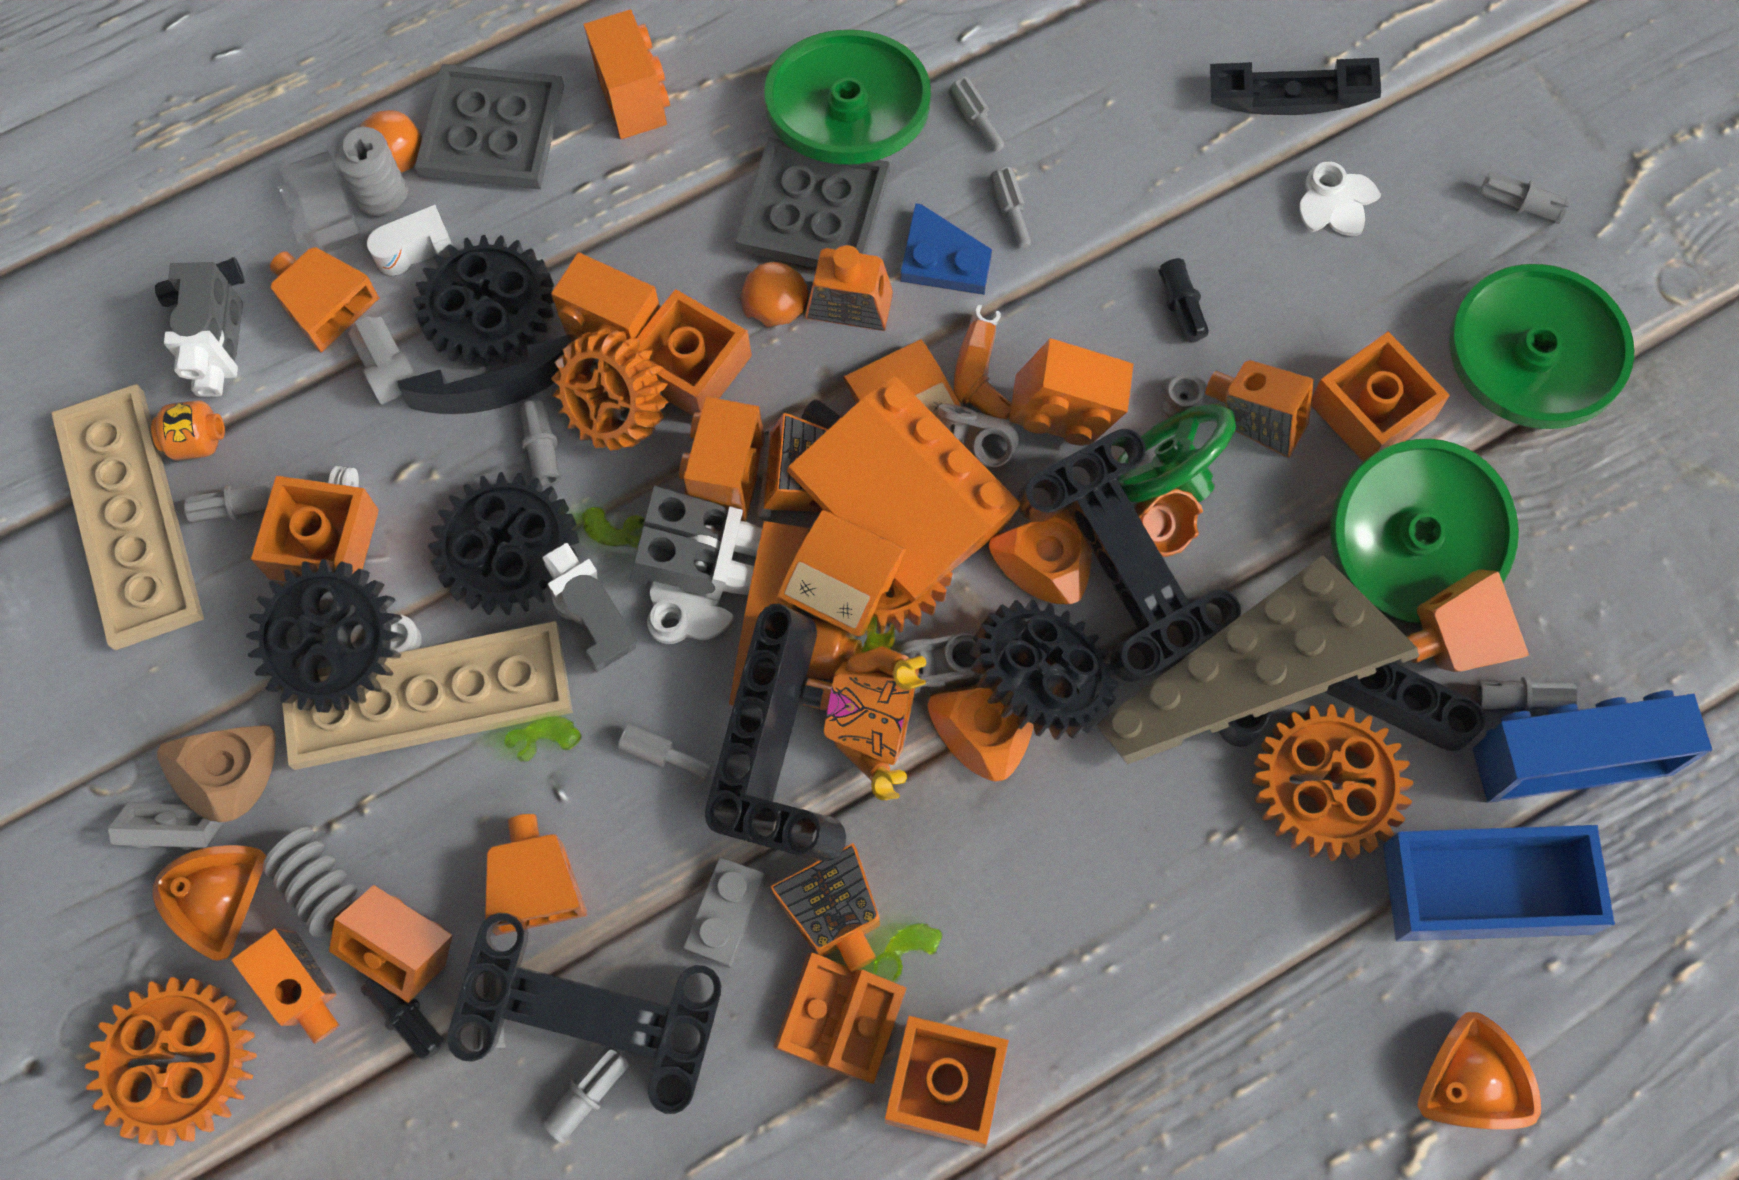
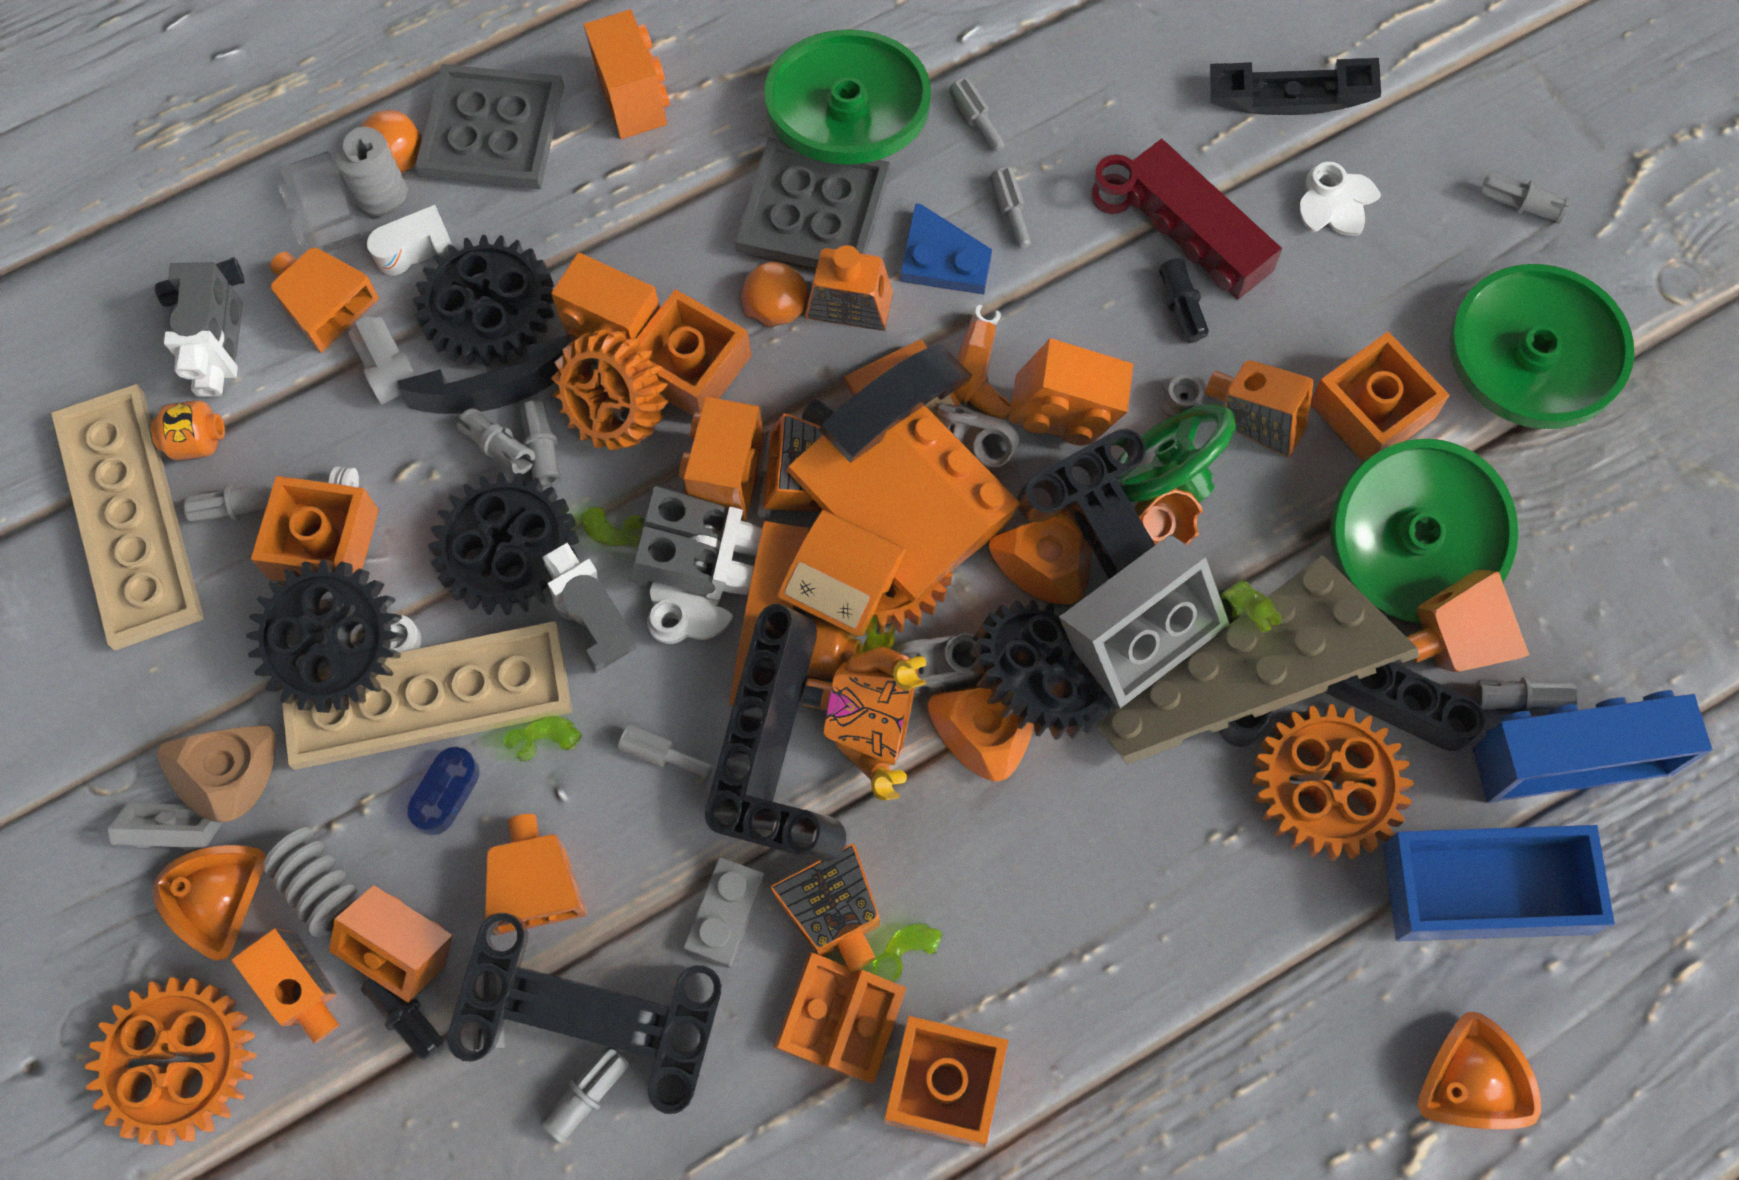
none -> clear blue beam [407,747,480,835]
none -> light grey pin [457,408,535,474]
none -> black slope [819,345,973,463]
none -> light grey slope [1059,535,1230,708]
none -> dark red hinge [1091,138,1282,300]
none -> clear neon green arm [1220,580,1282,632]

